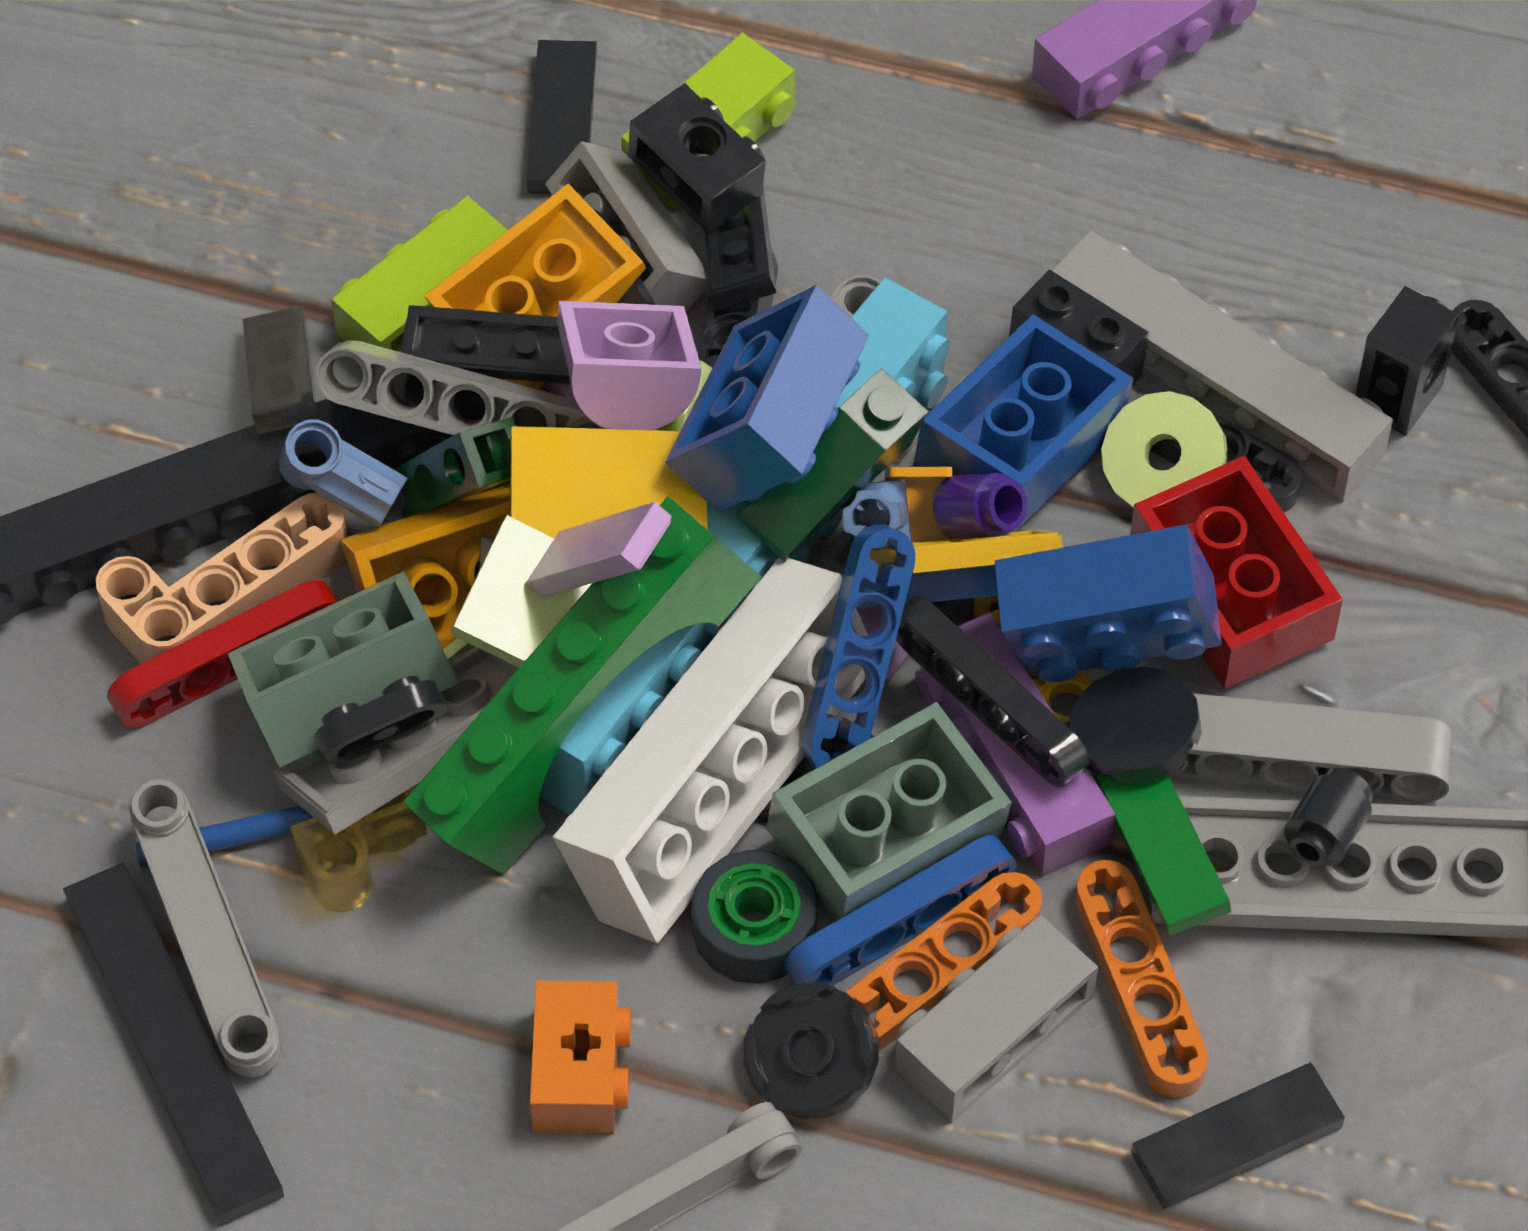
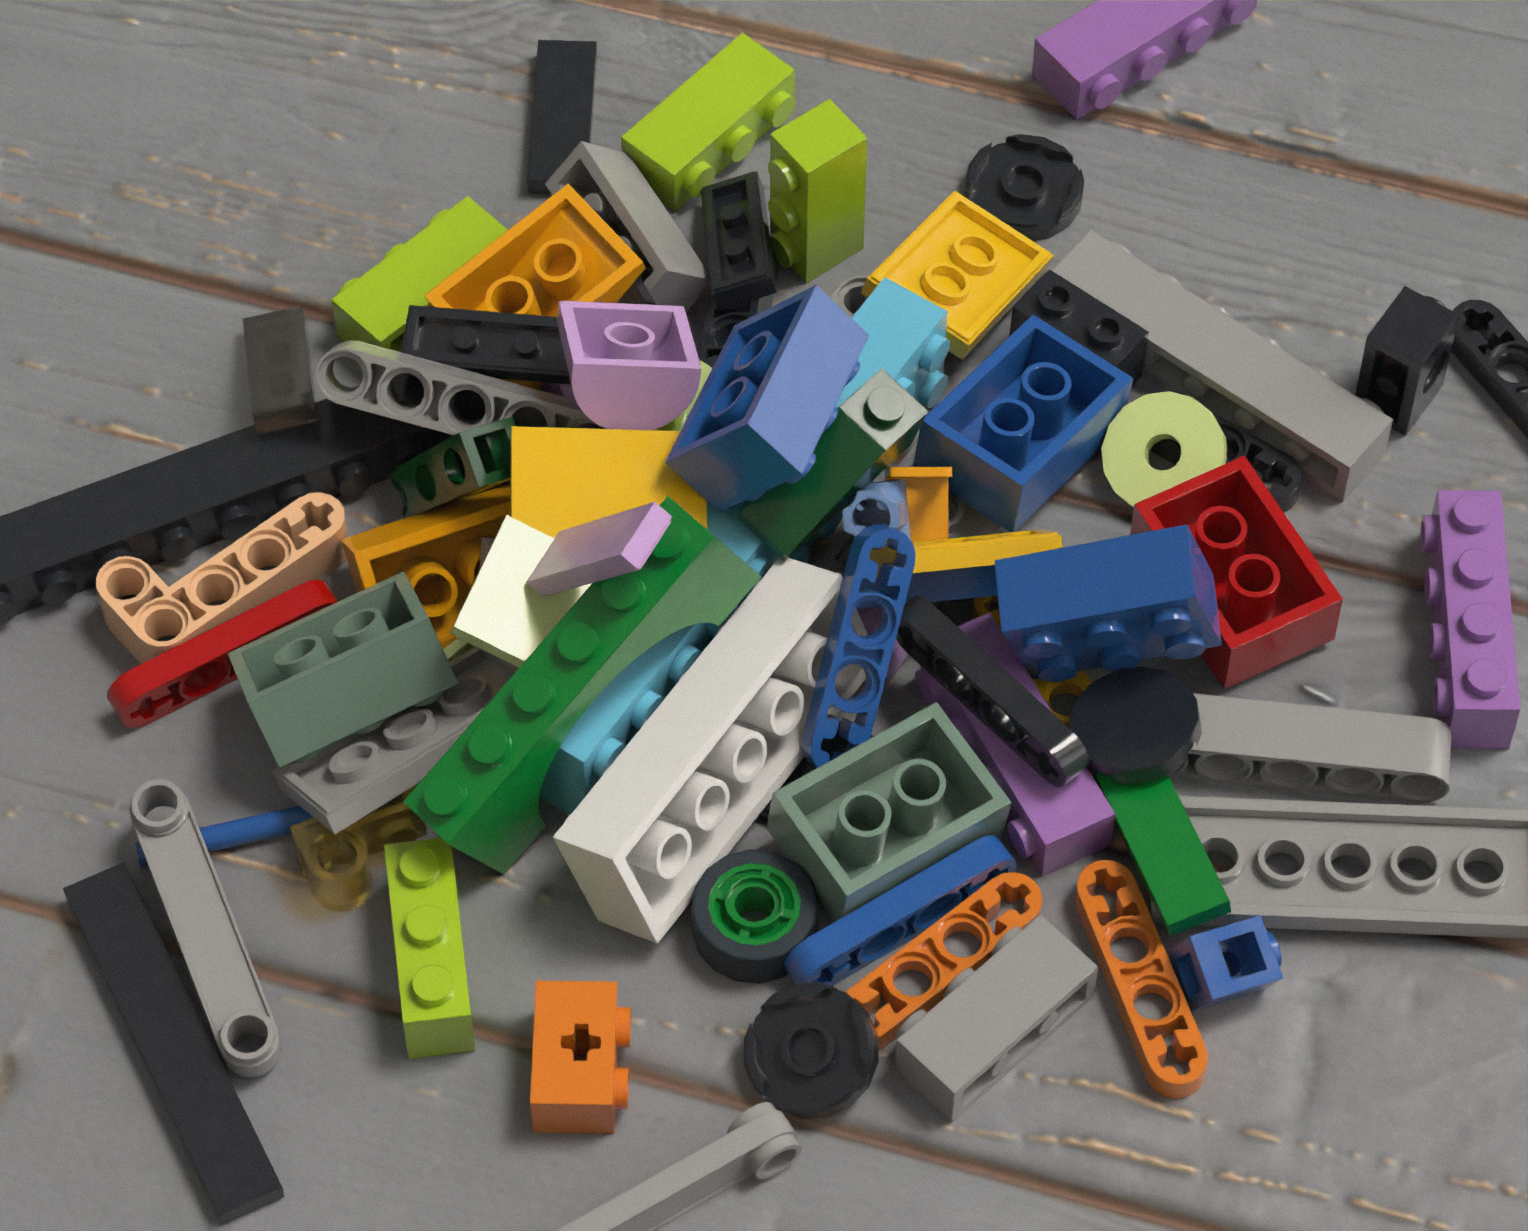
medium blue piece [279,419,407,528] -> none
black plate [314,676,447,764] -> none
black brick [628,83,766,233] -> none
dark purple brick [933,473,1027,539] -> none
black tile [1131,1062,1345,1210] -> none
black brick [1284,767,1373,866] -> none
none -> lime brick [384,838,475,1059]
none -> lime brick [768,98,867,284]
none -> yellow tile [861,191,1054,360]
none -> black tile [964,134,1084,241]
none -> blue brick [1167,915,1283,1013]
none -> medium lavender brick [1420,490,1520,749]

